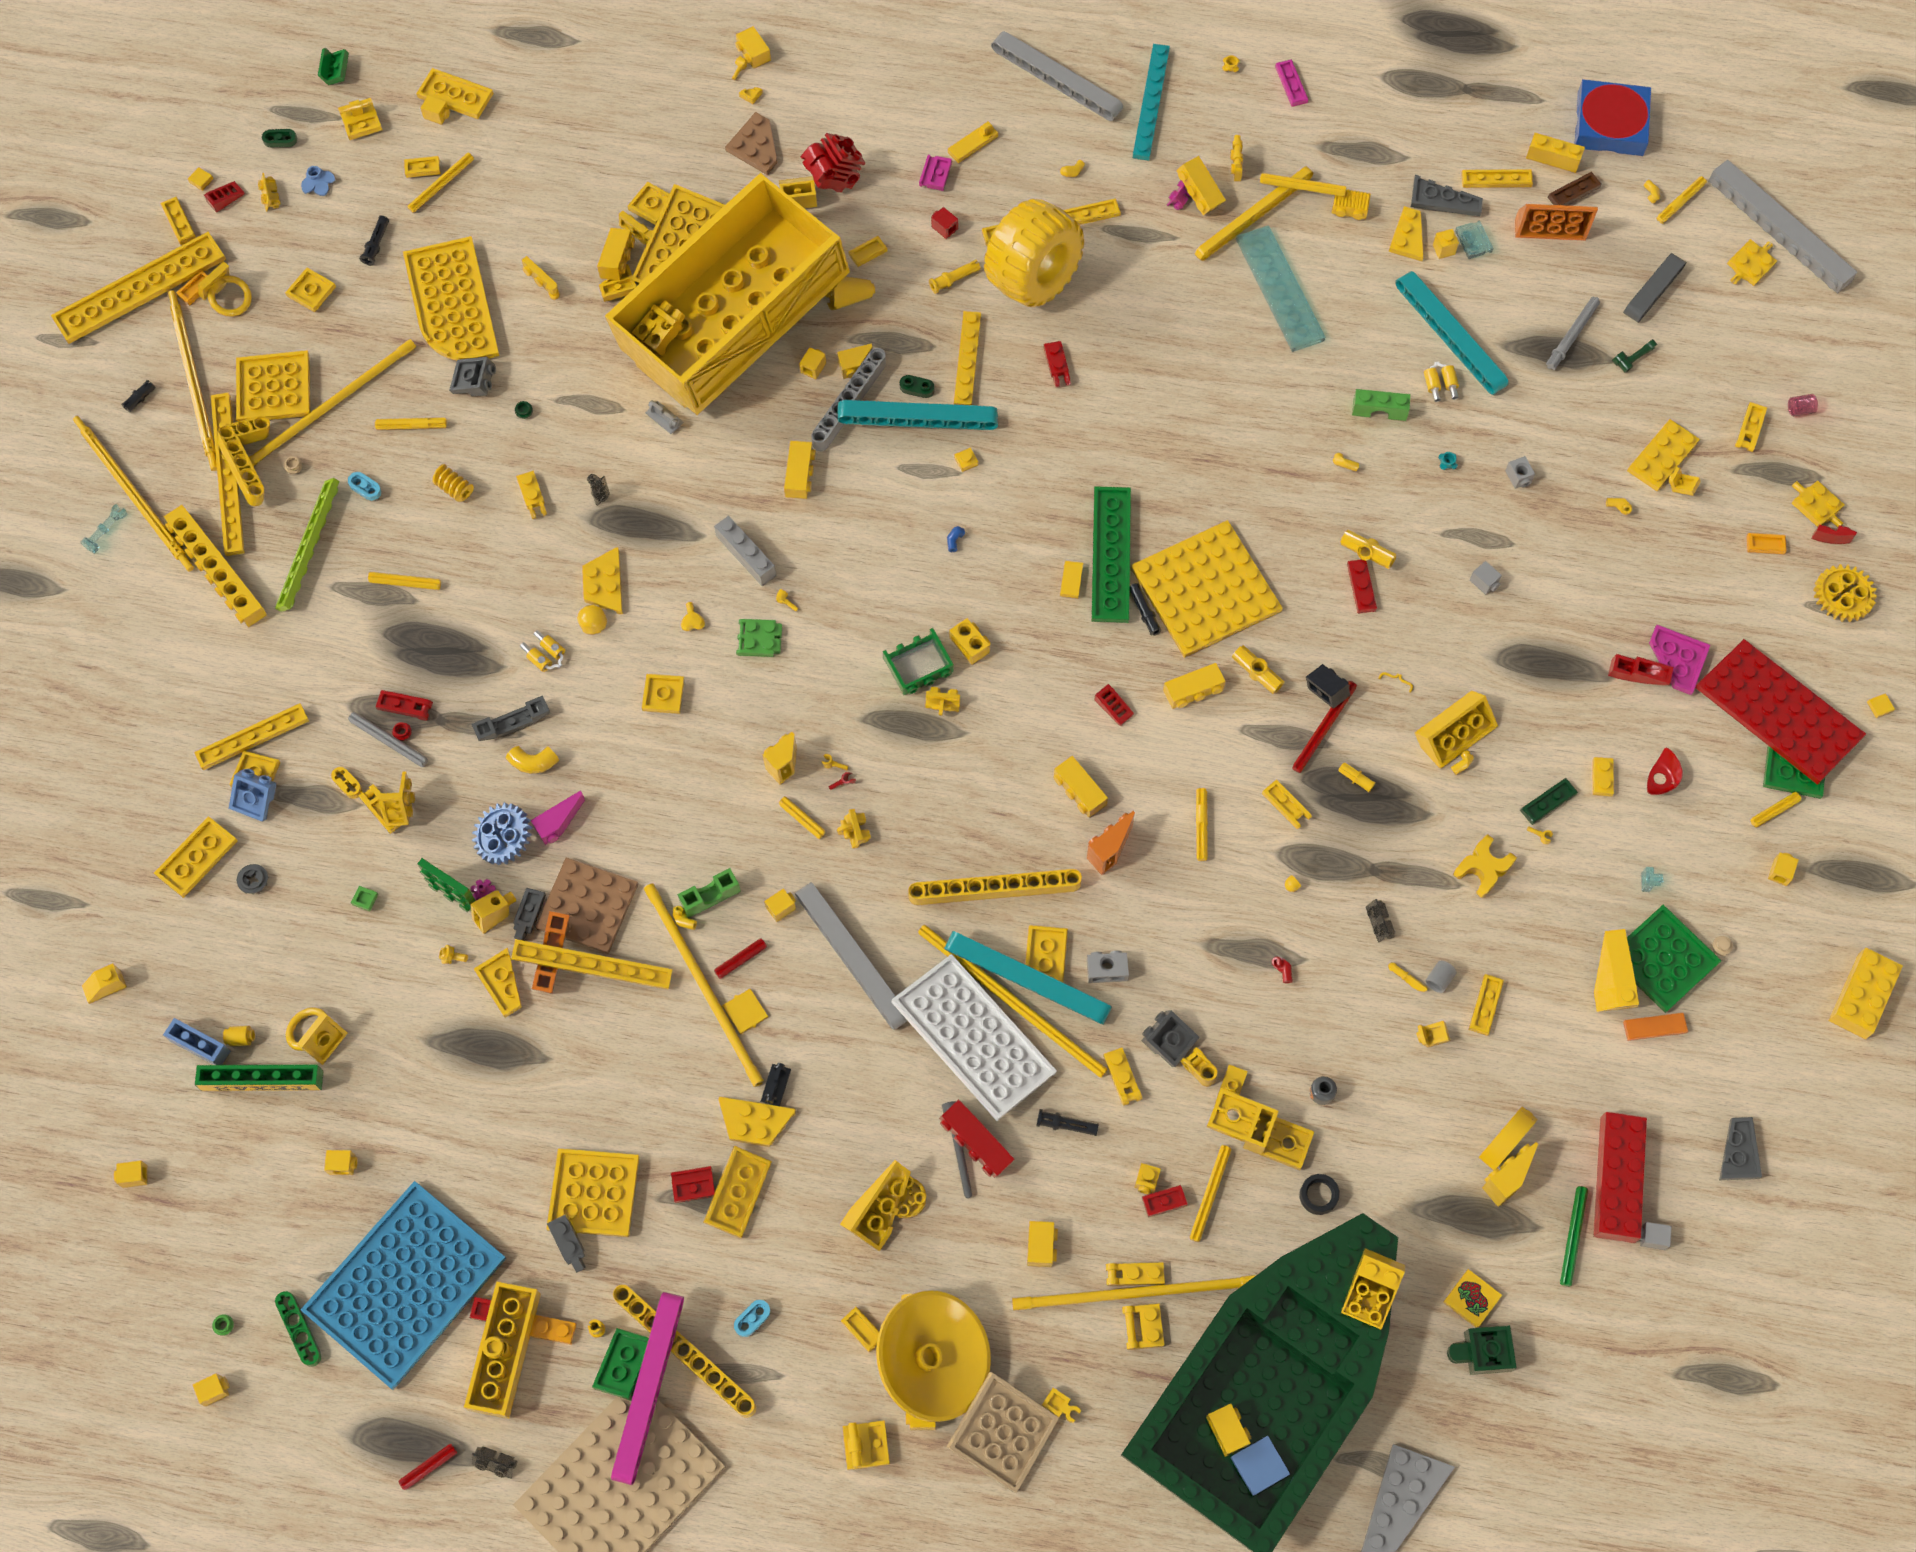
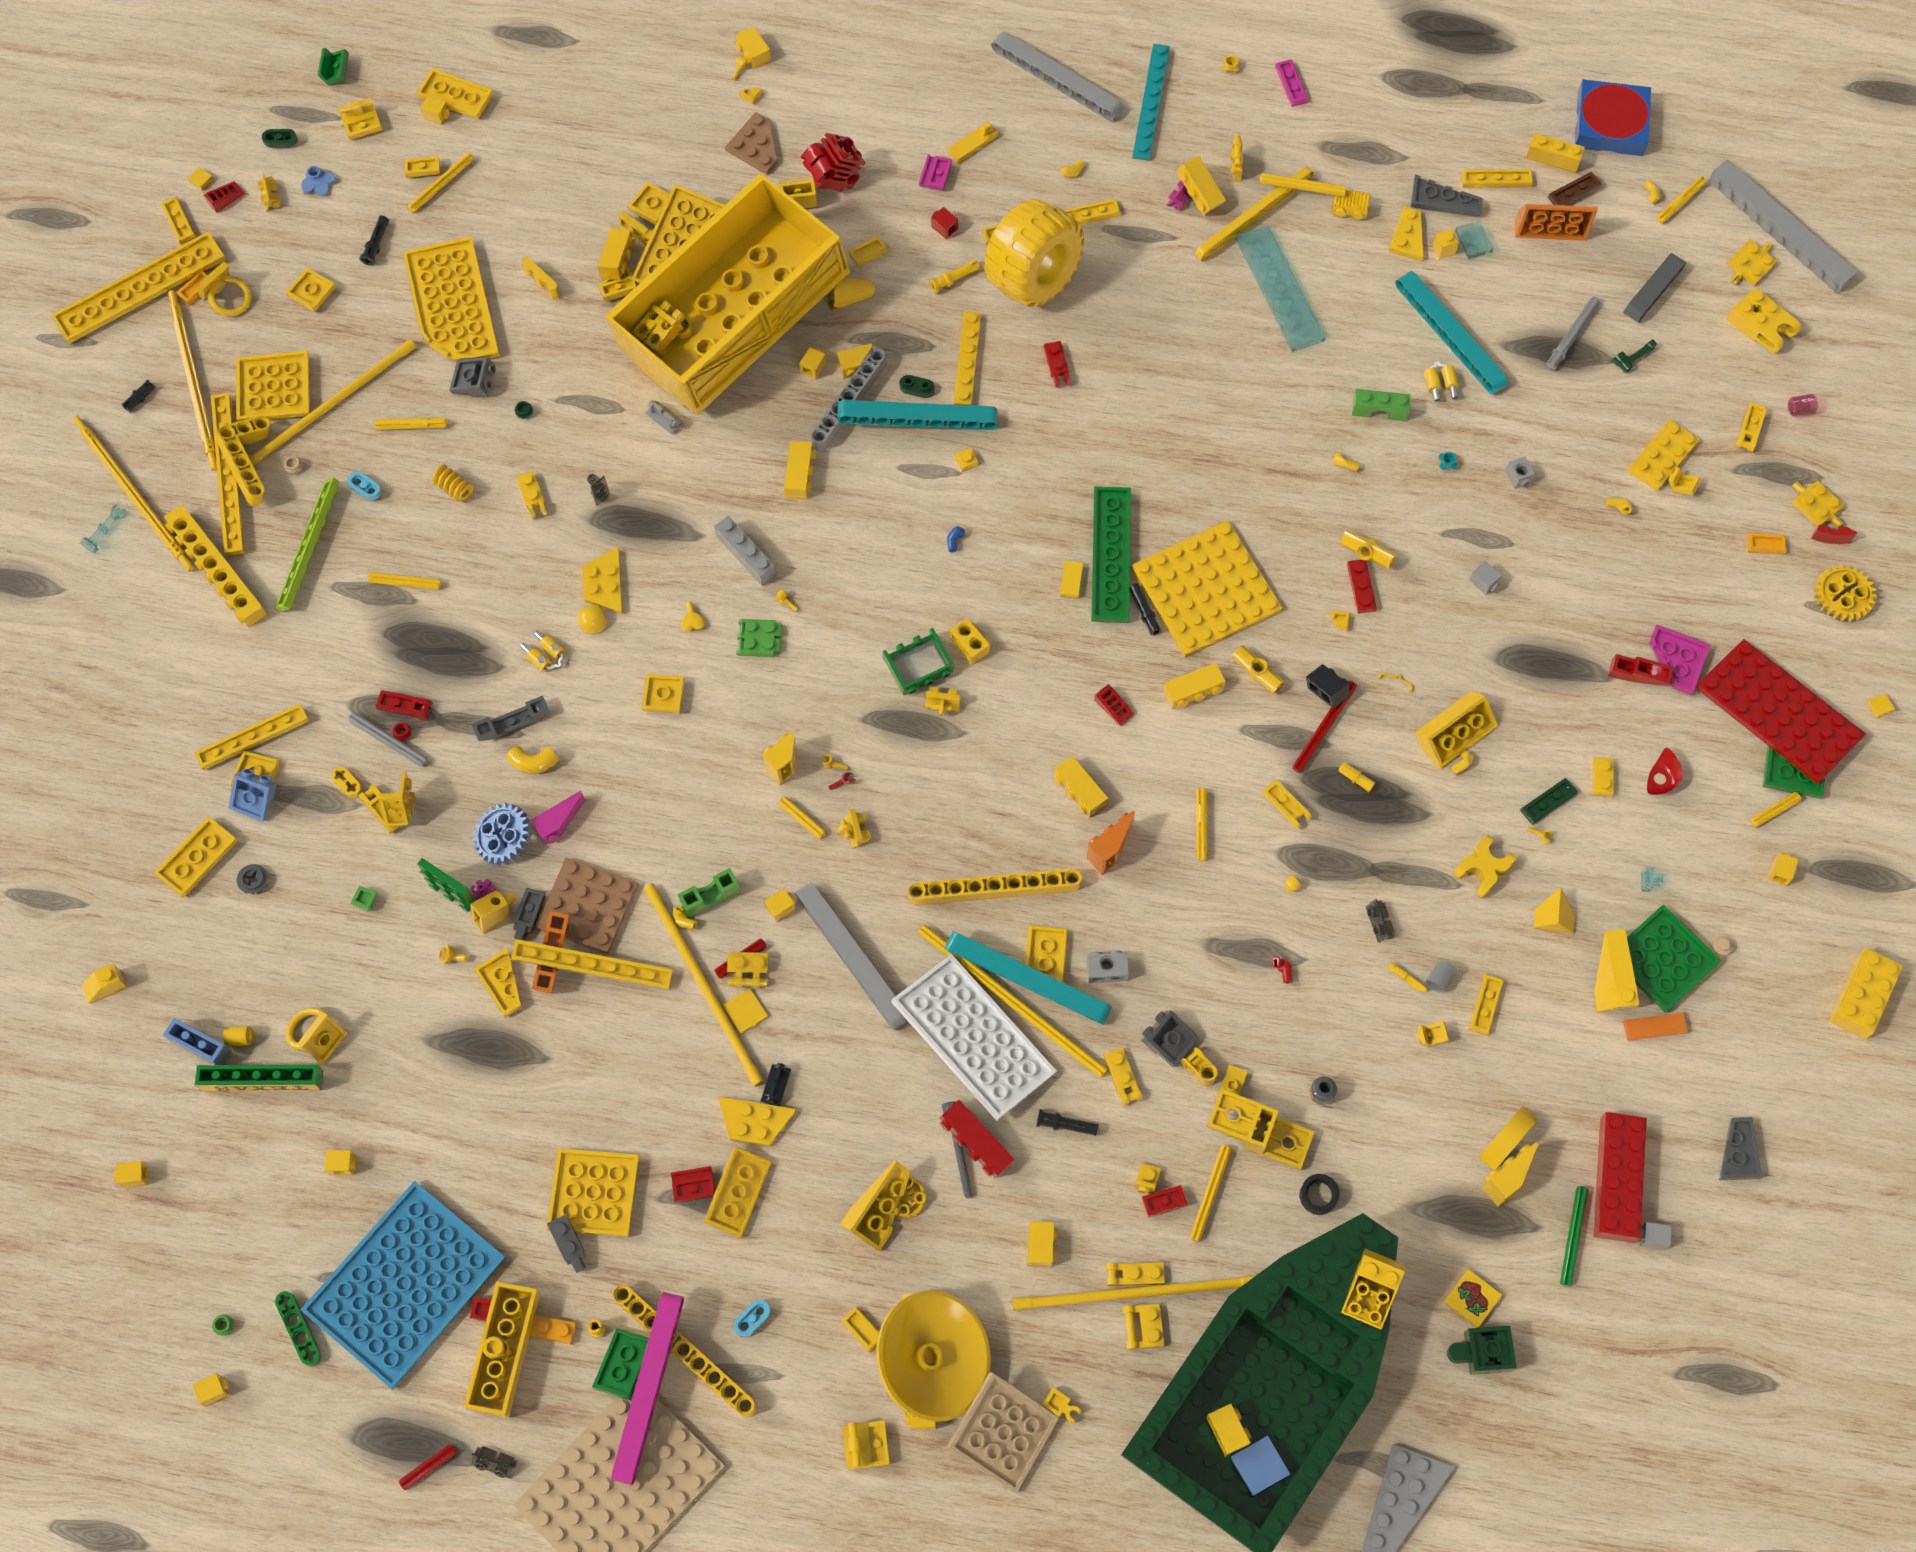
none -> yellow plate [727,952,768,988]
none -> yellow tile [1331,610,1350,632]
none -> yellow slope [1534,887,1575,934]
none -> yellow brick [1727,287,1801,353]

